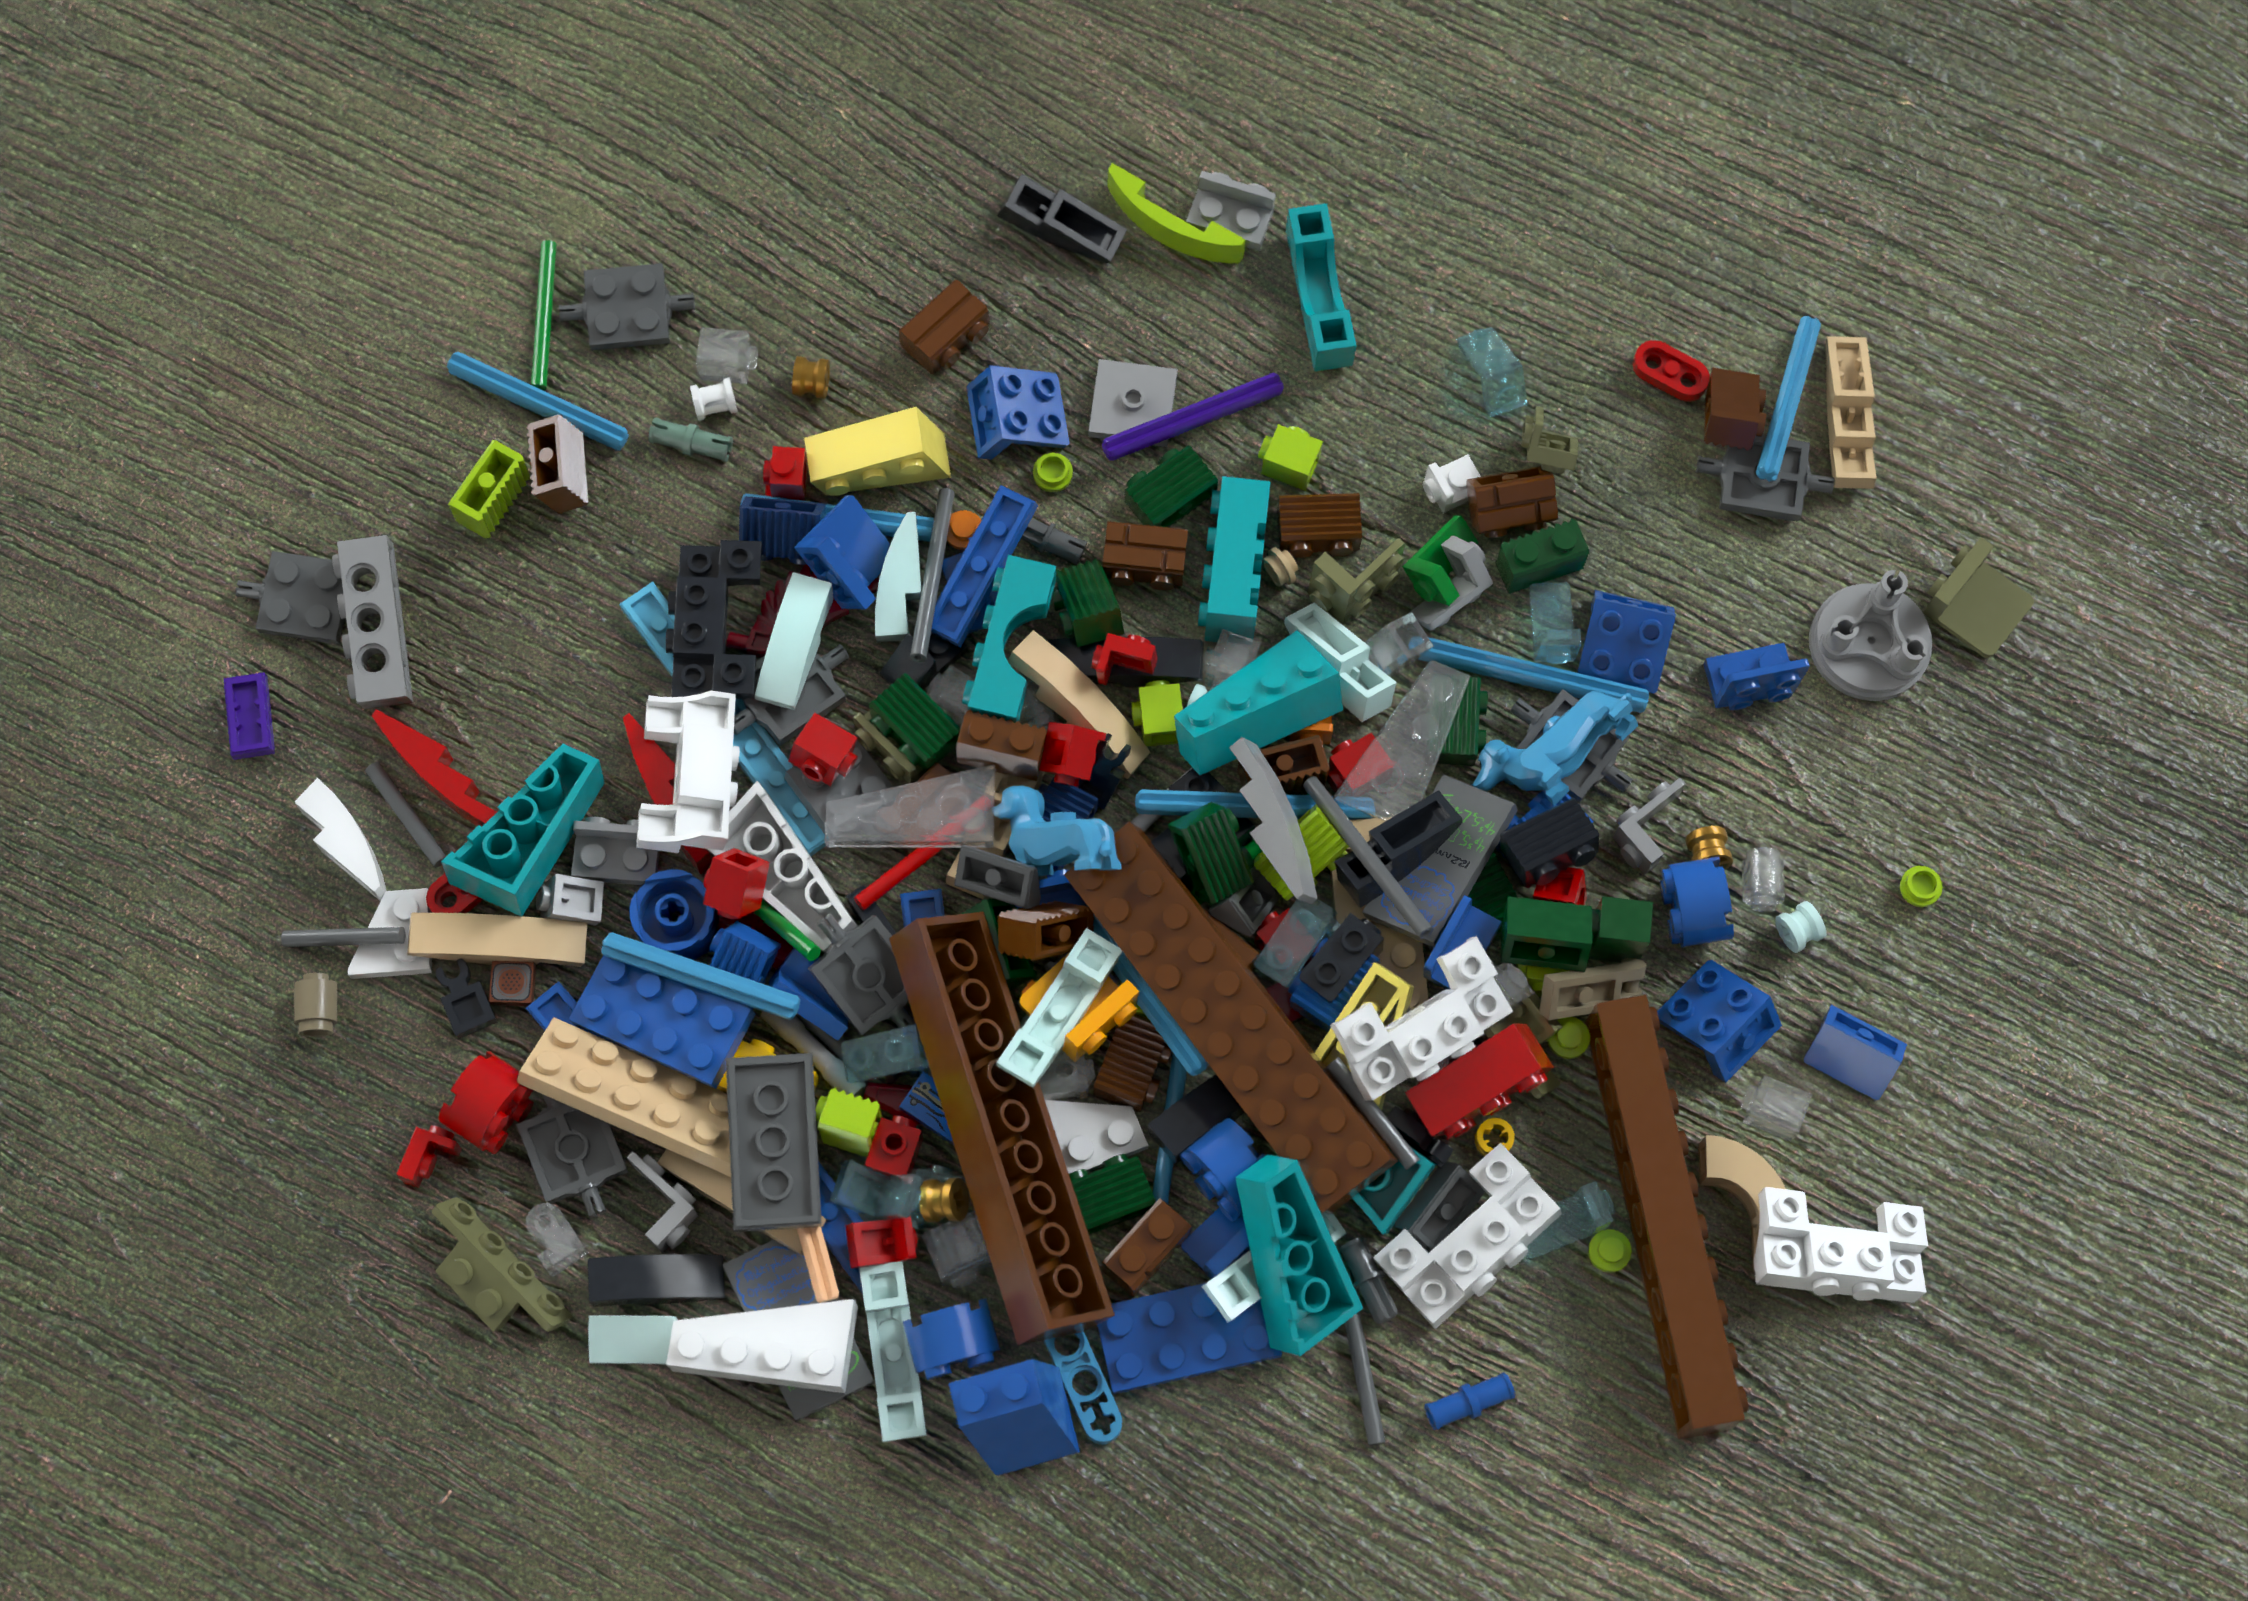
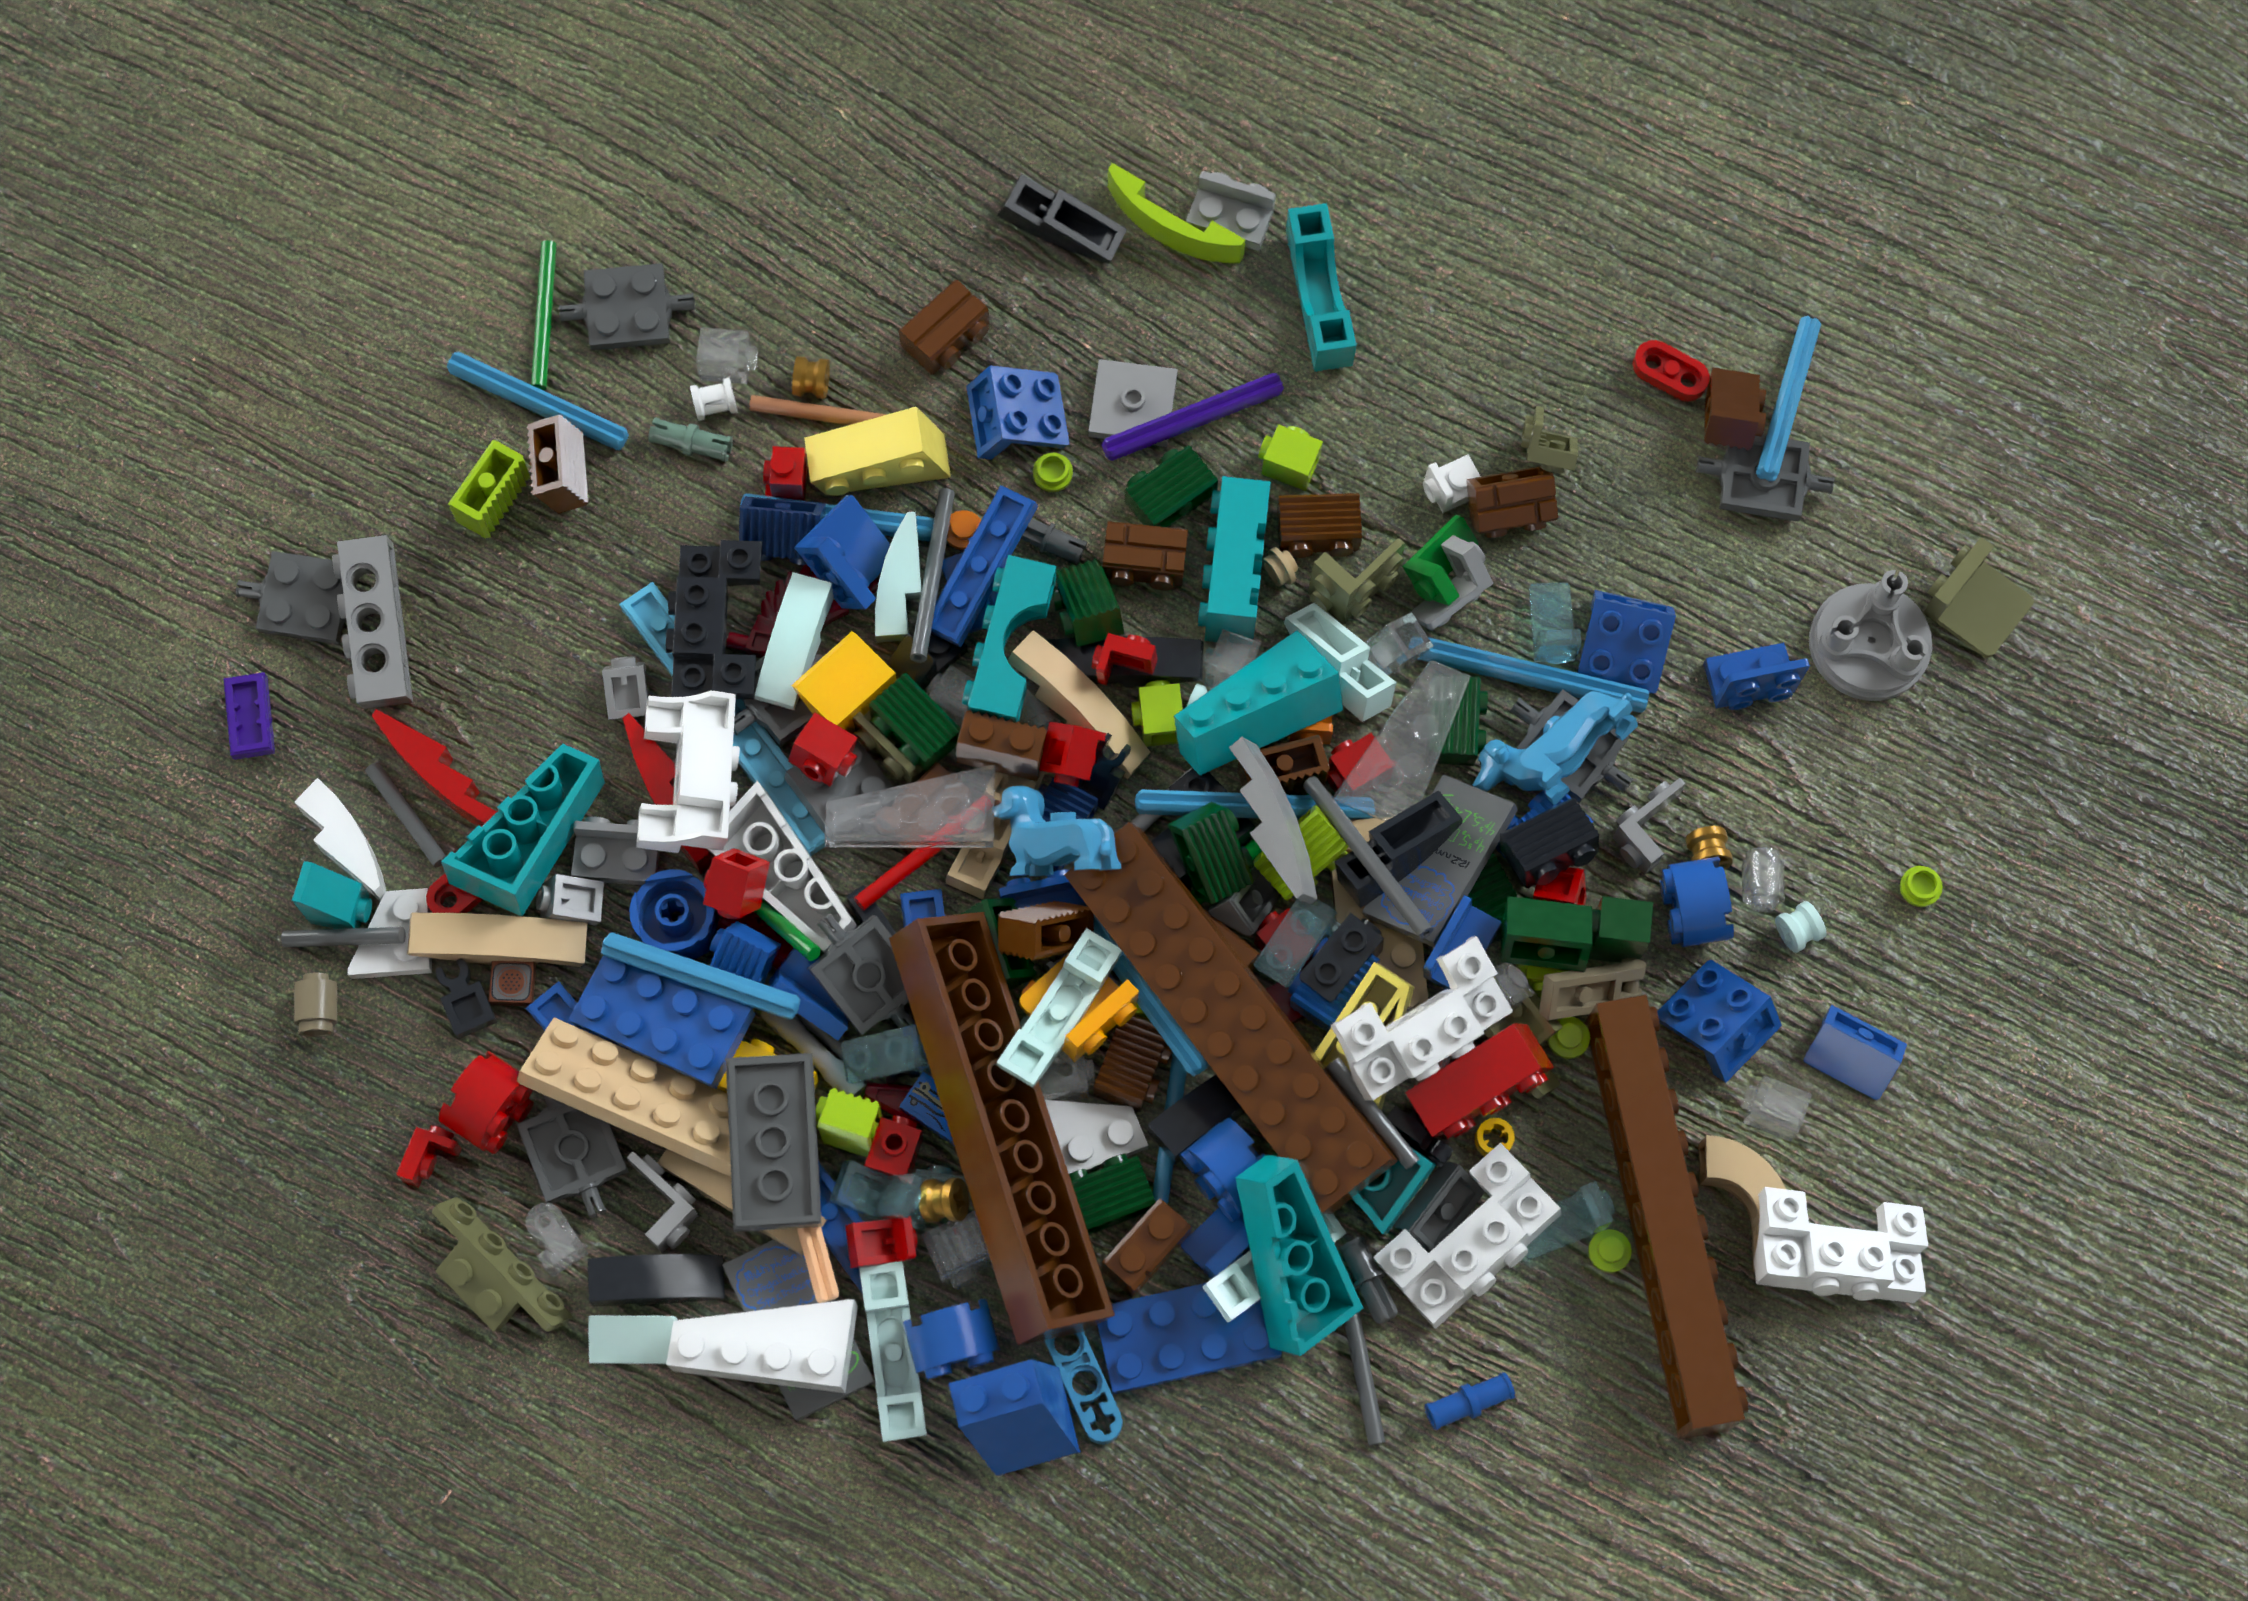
dark grey slope [954,844,1041,909] -> none
clear light blue bracket [1457,327,1527,417] -> none
dark green brick [1495,518,1590,594] -> none
tan slope [1826,336,1877,489] -> none
none -> teal slope [292,861,372,929]
none -> light grey bracket [602,656,648,720]
none -> nougat bar [750,395,887,425]
none -> yellow slope [791,631,896,734]

